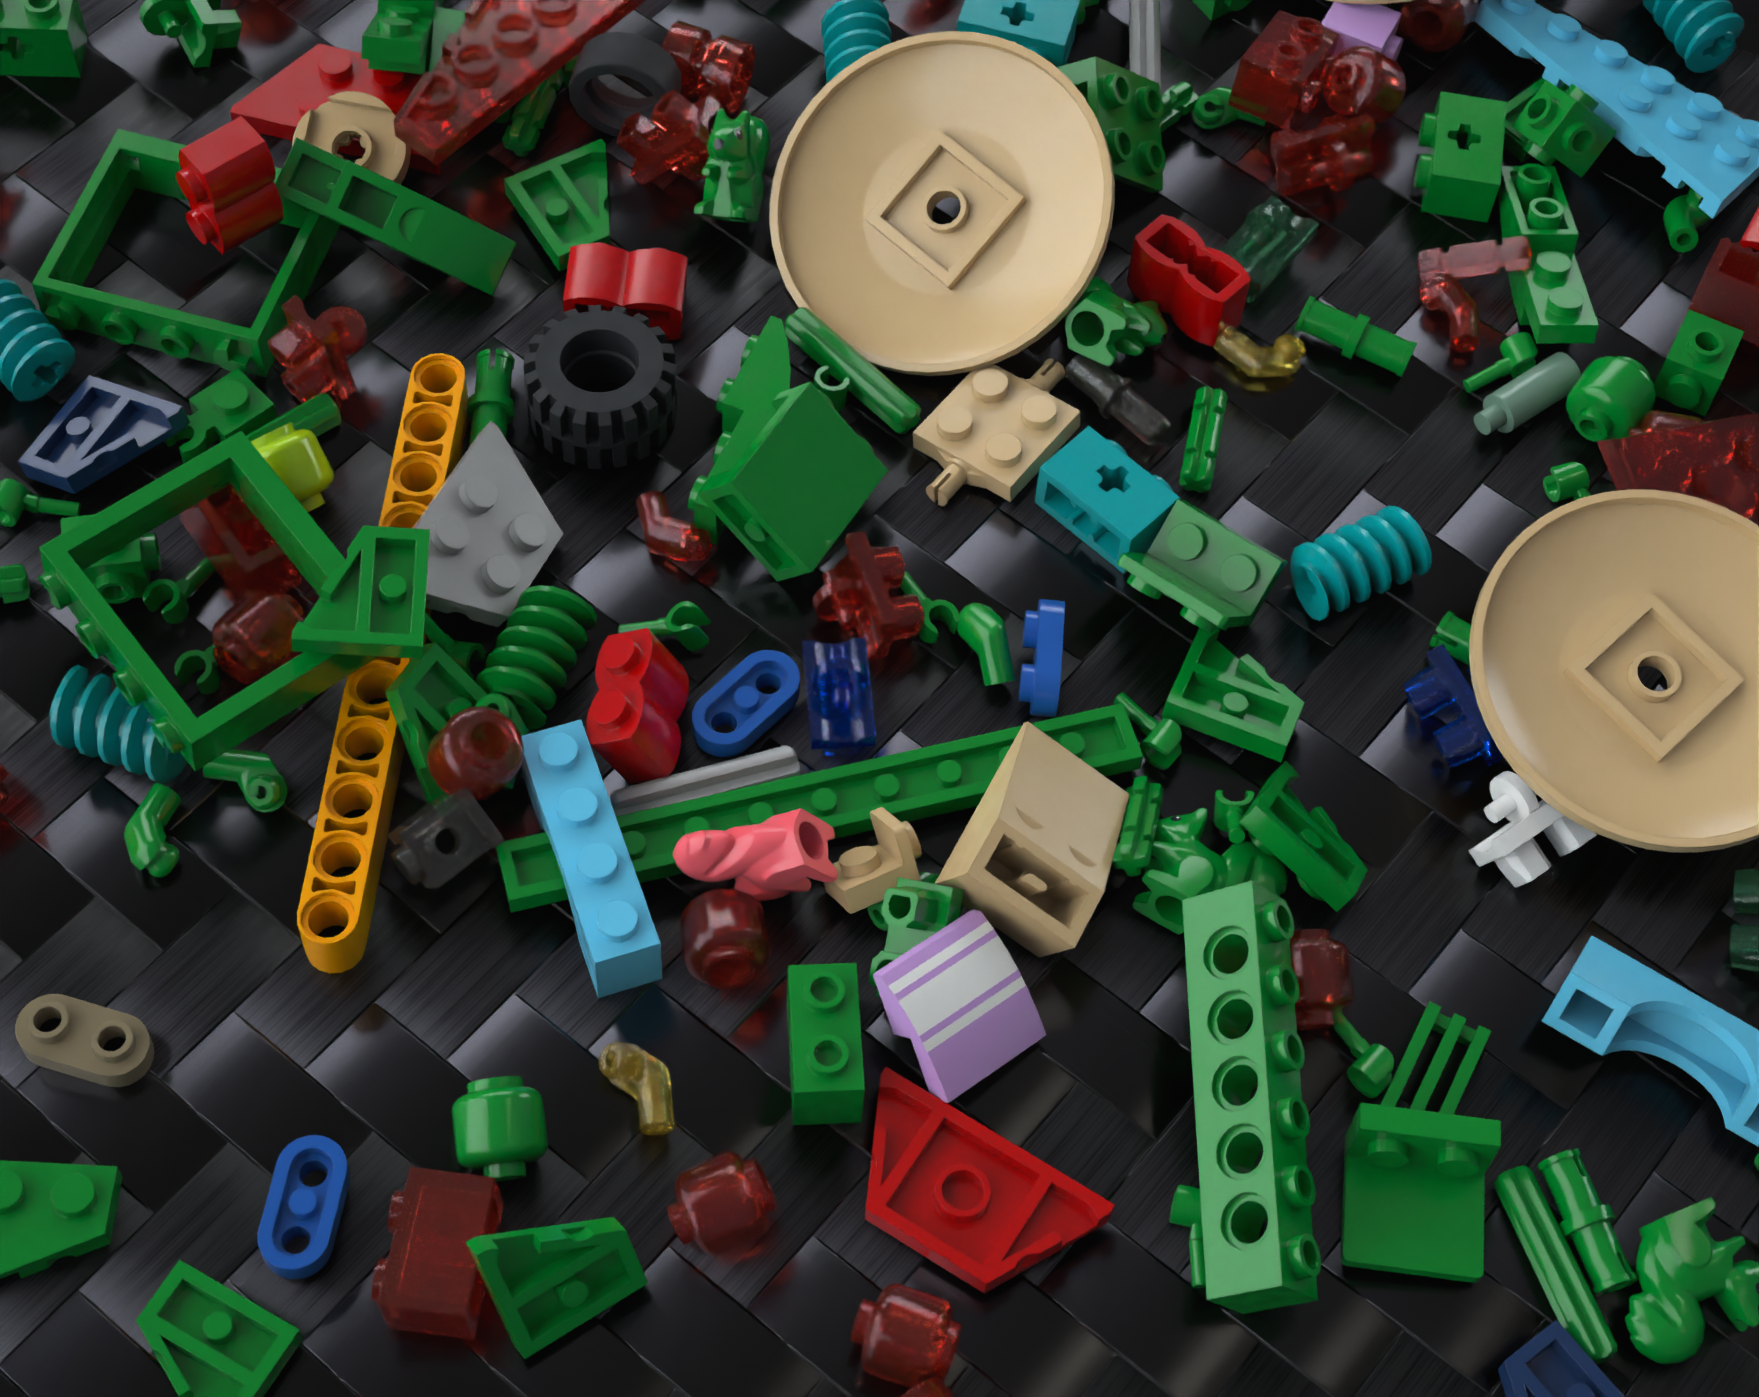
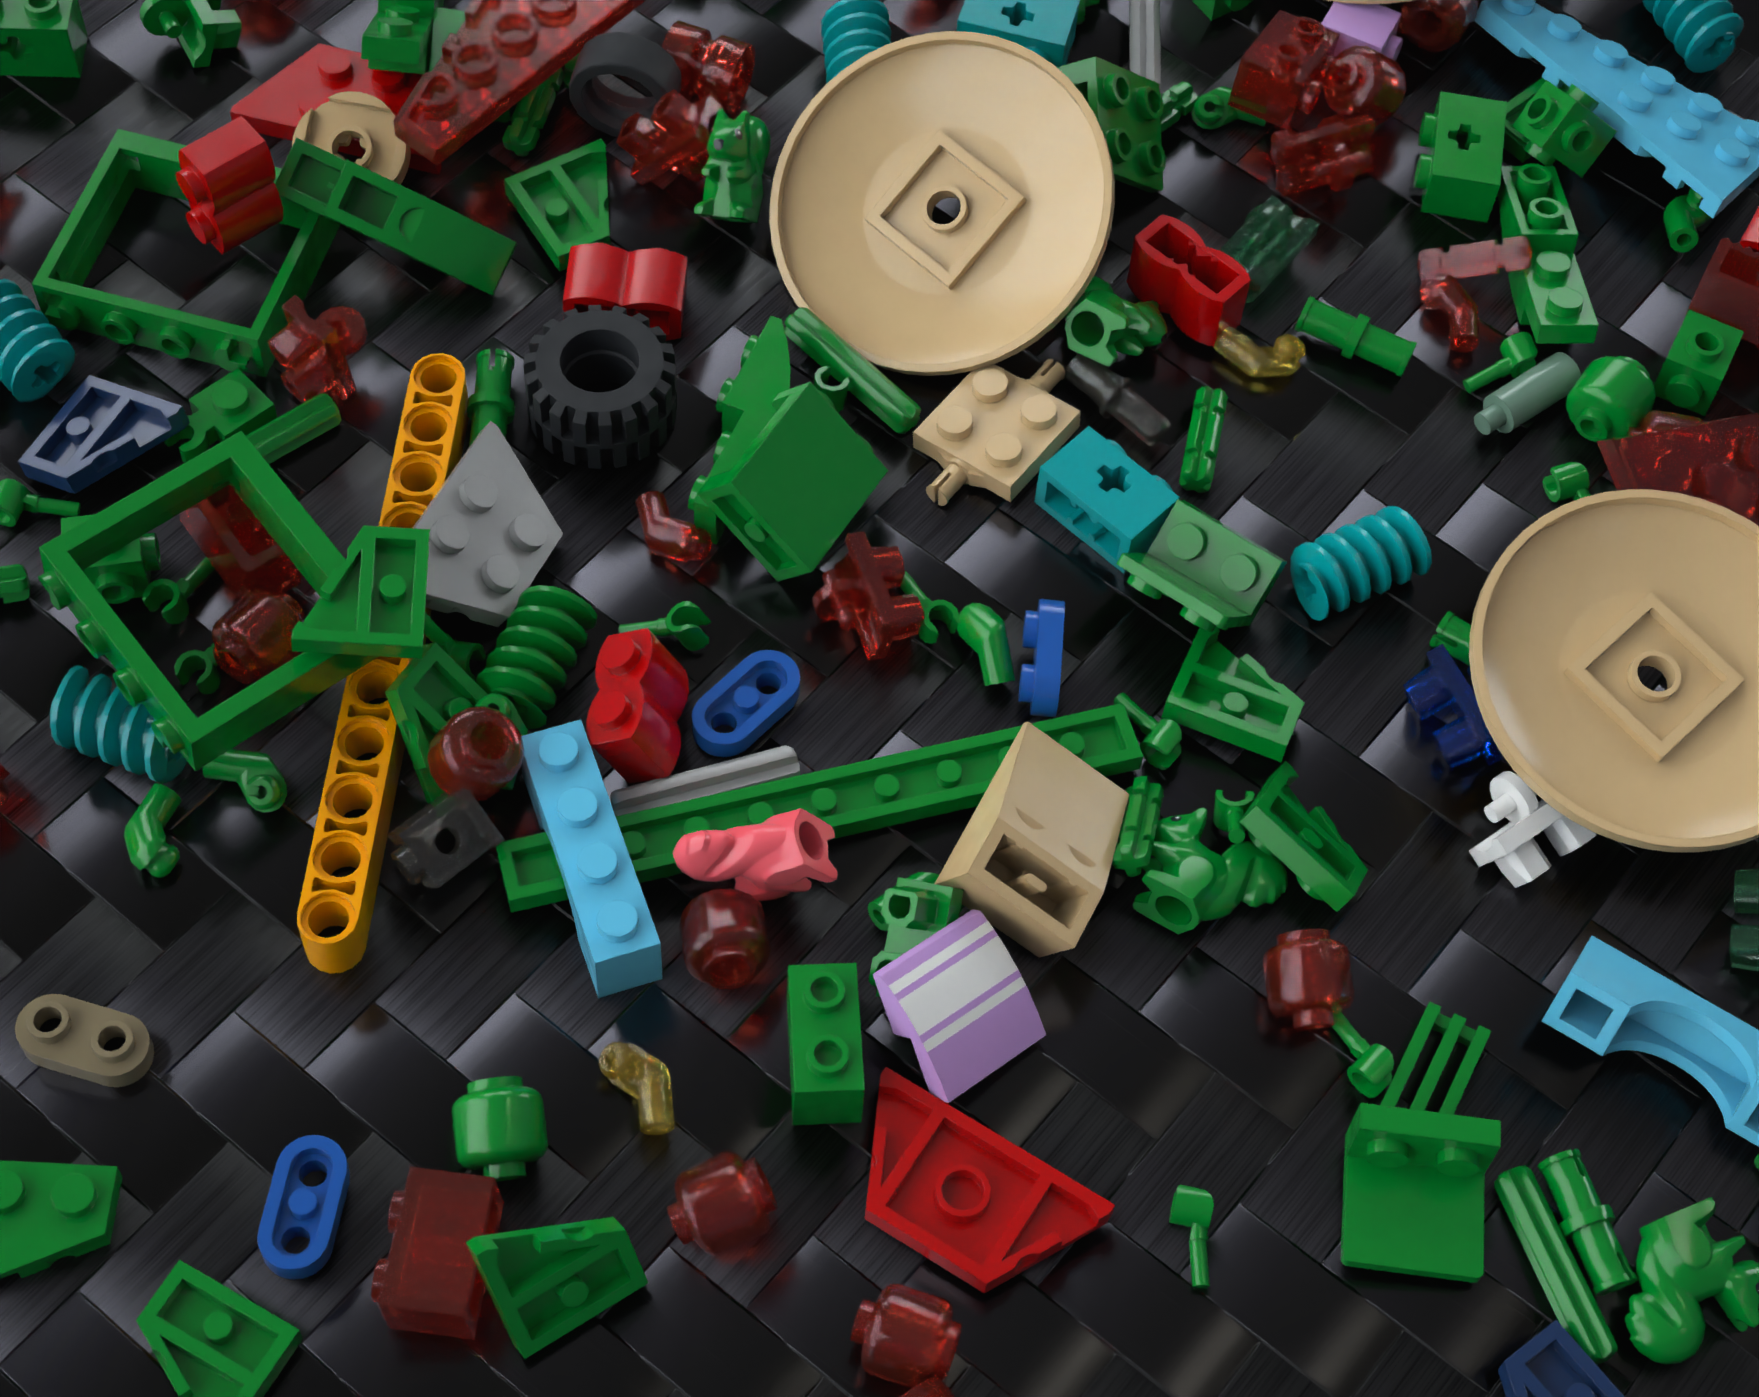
lime head [250,423,334,512] -> none
clear blue hips [802,637,876,756] -> none
tan bracket [824,807,922,914] -> none
green brick [1182,880,1321,1314] -> none

